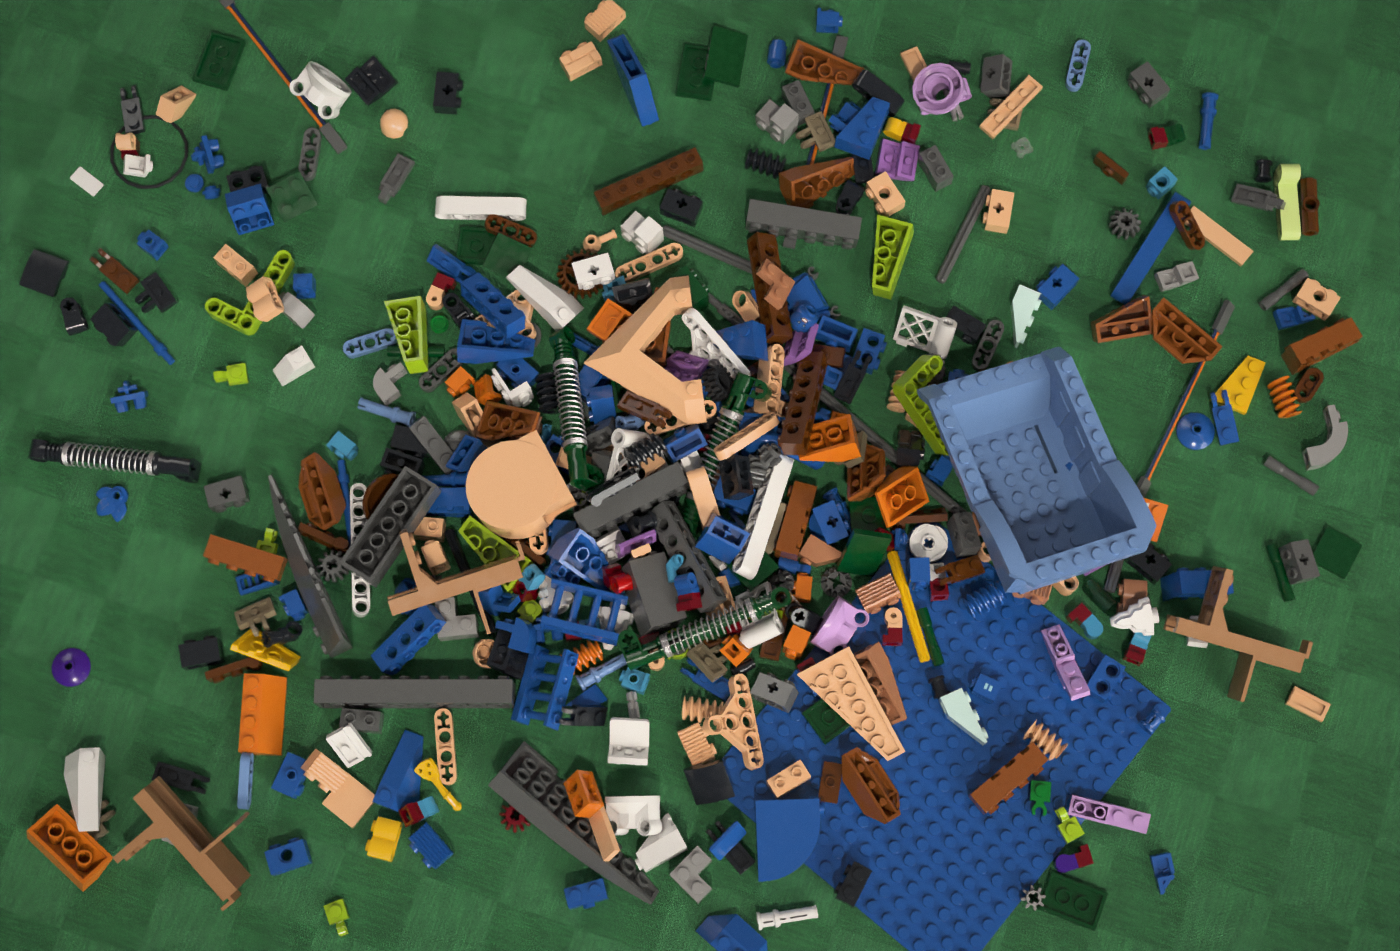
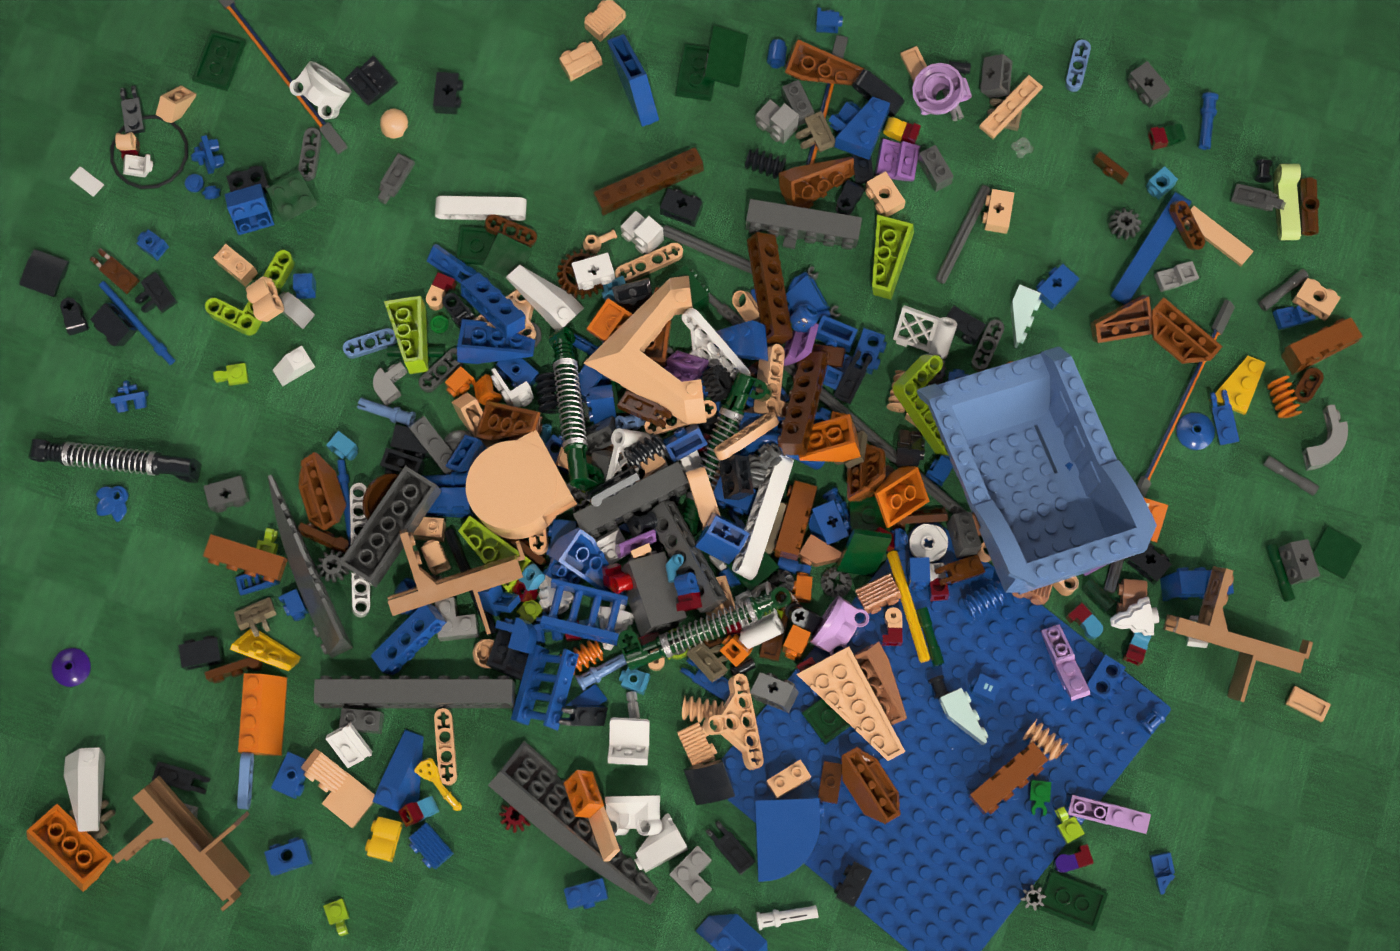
black connector [261,621,303,648] -> none
blue slope [709,821,747,861] -> none
nougat plate [756,259,795,310] -> none

